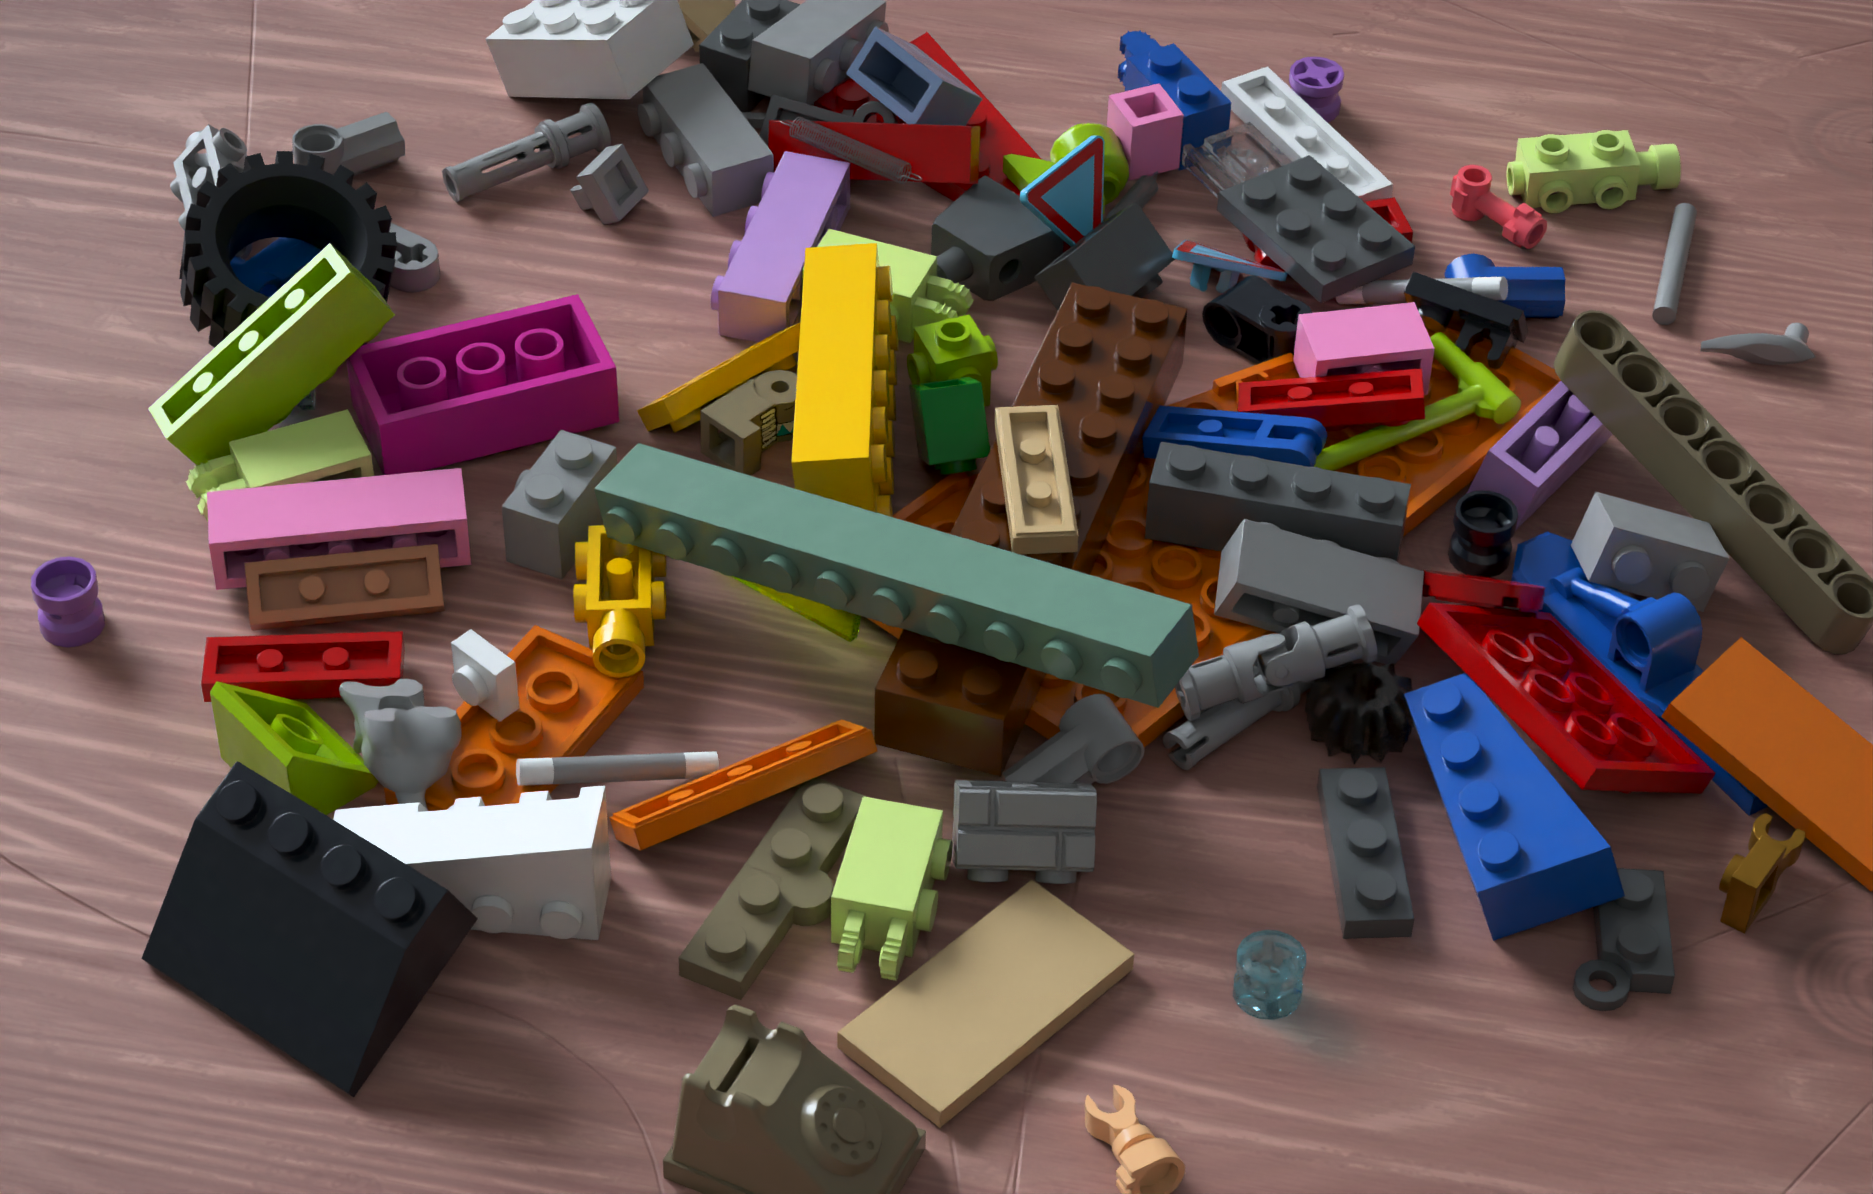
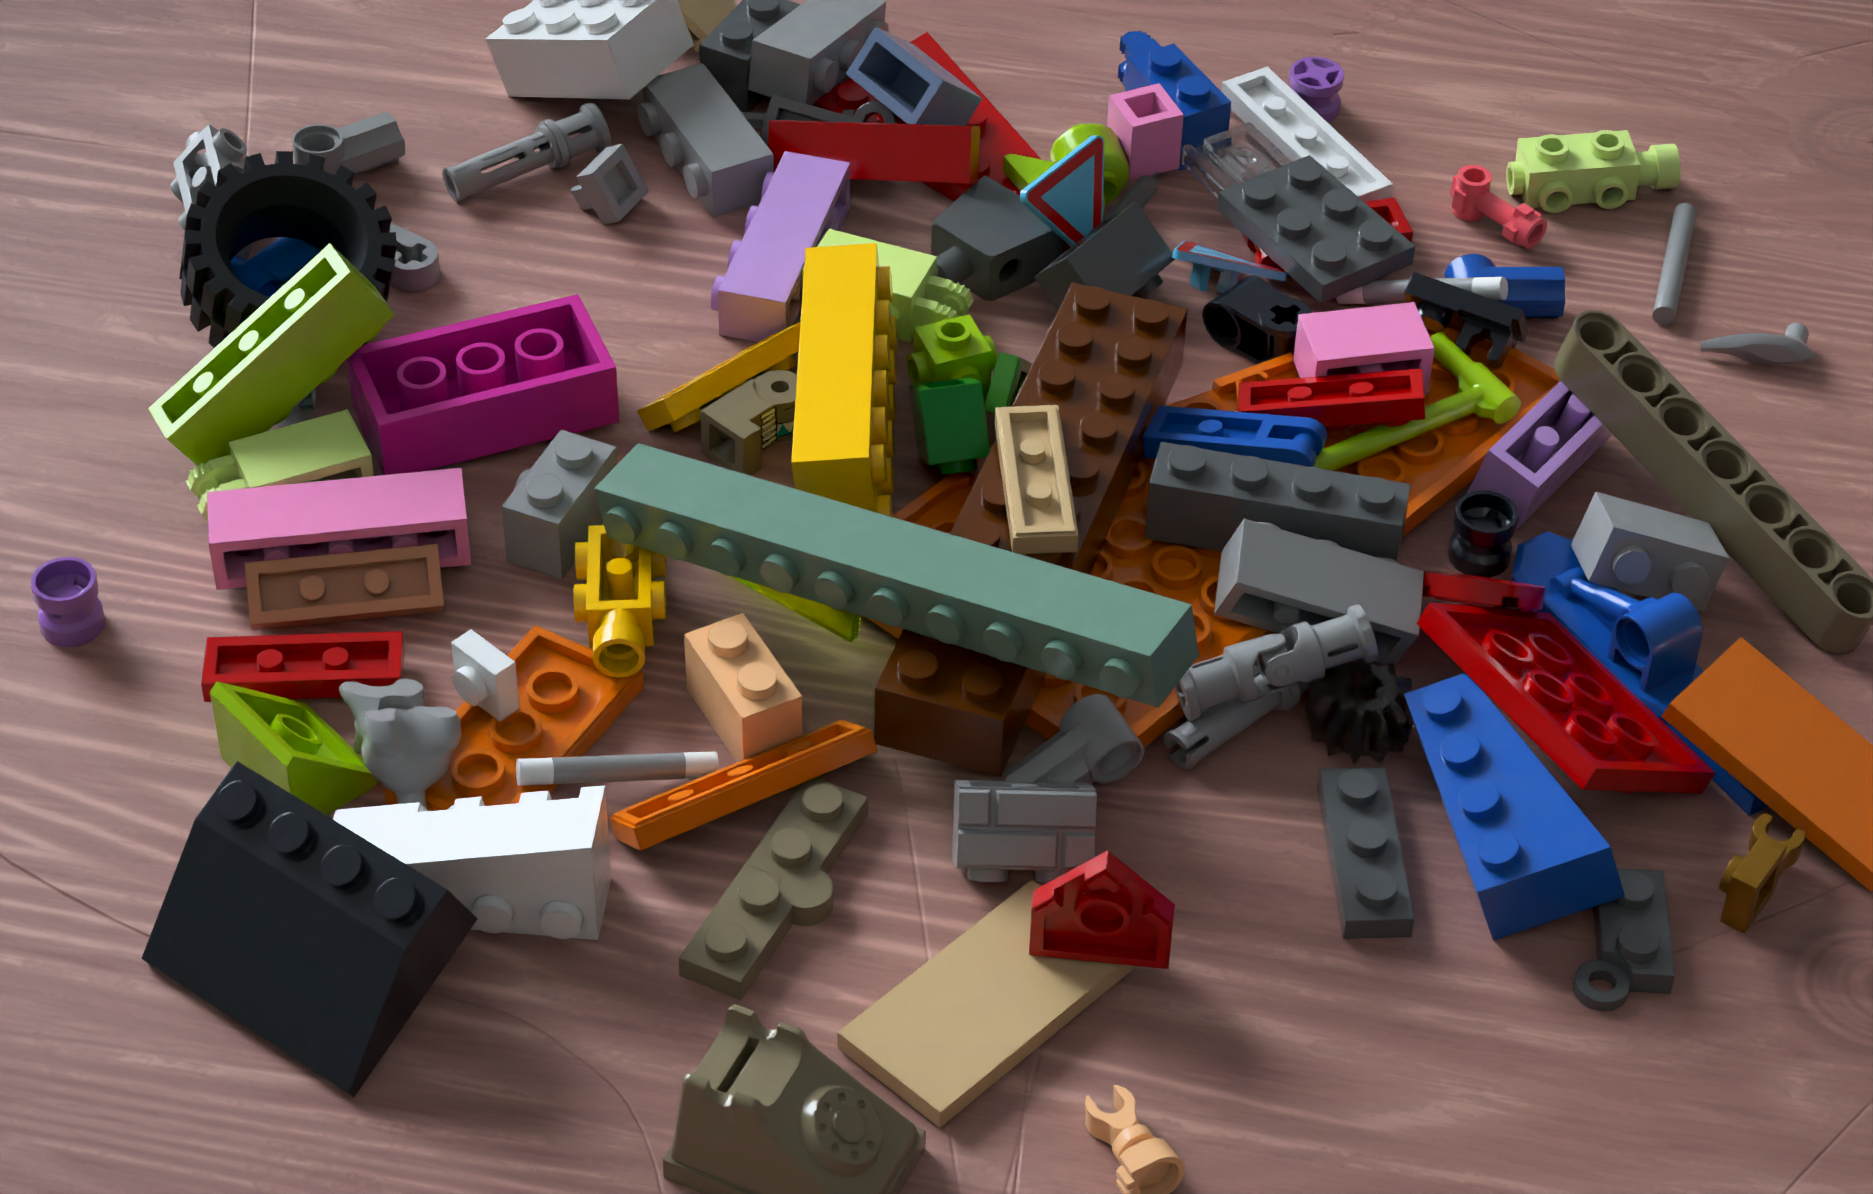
light grey piece [779,117,922,184] -> none
yellowish green hinge [831,796,953,981] -> none
clear light blue wheel [1233,930,1306,1020] -> none
none -> light nougat brick [684,613,803,763]
none -> bright green tile [985,352,1032,415]
none -> red plate [1029,850,1175,969]

